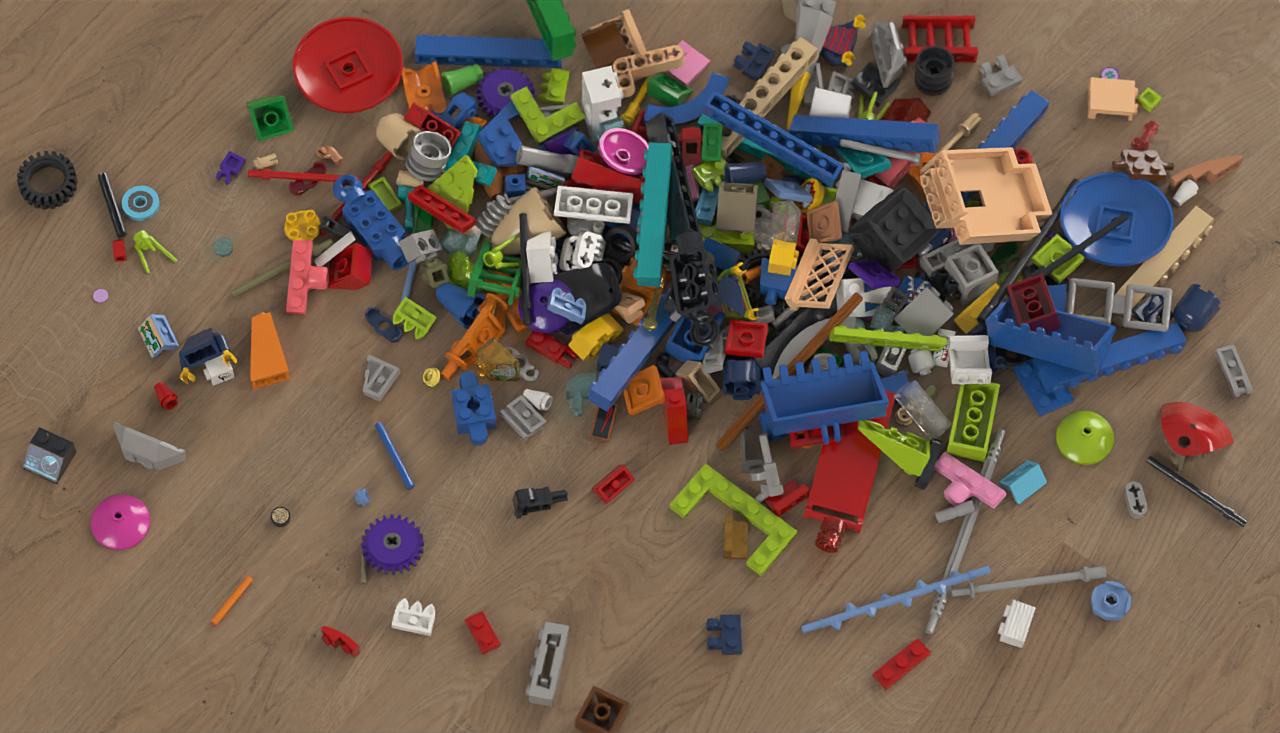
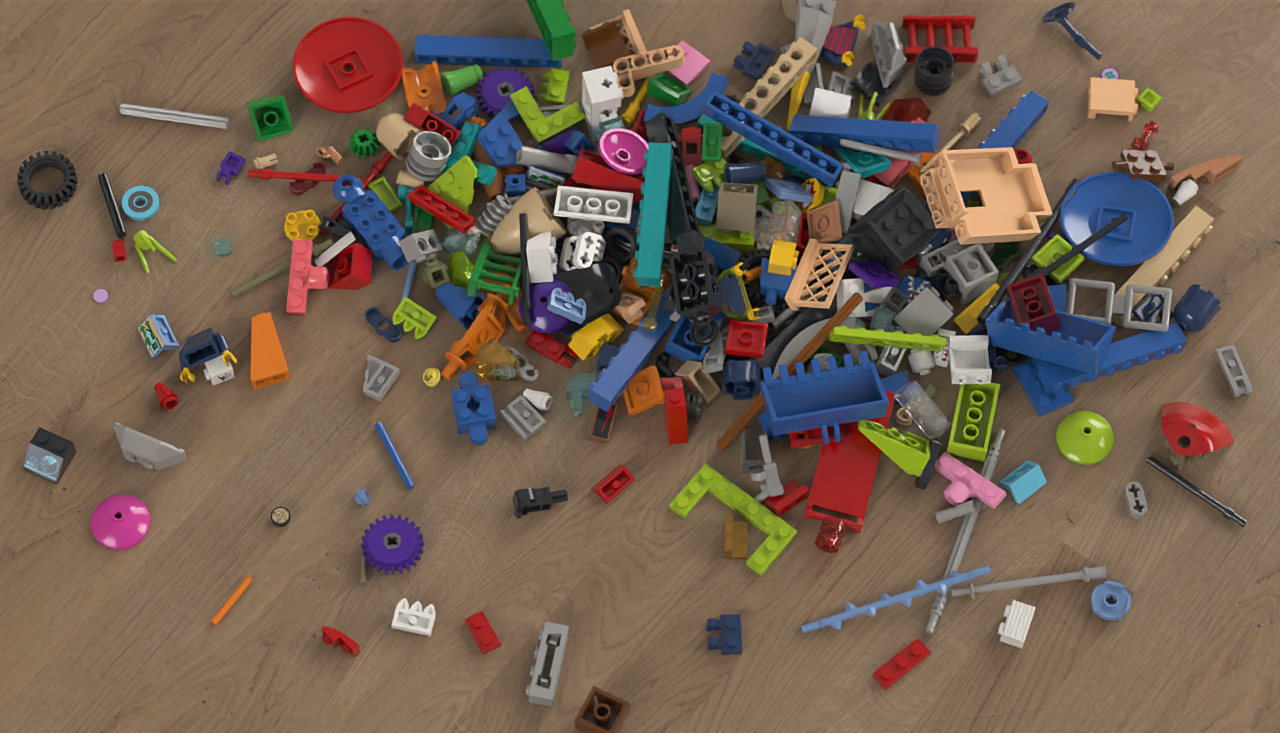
lime plant [483,233,520,269] -> none
none -> light grey axle [119,103,229,129]
none -> green gear [348,127,380,159]
none -> dark blue dish [1042,2,1102,60]

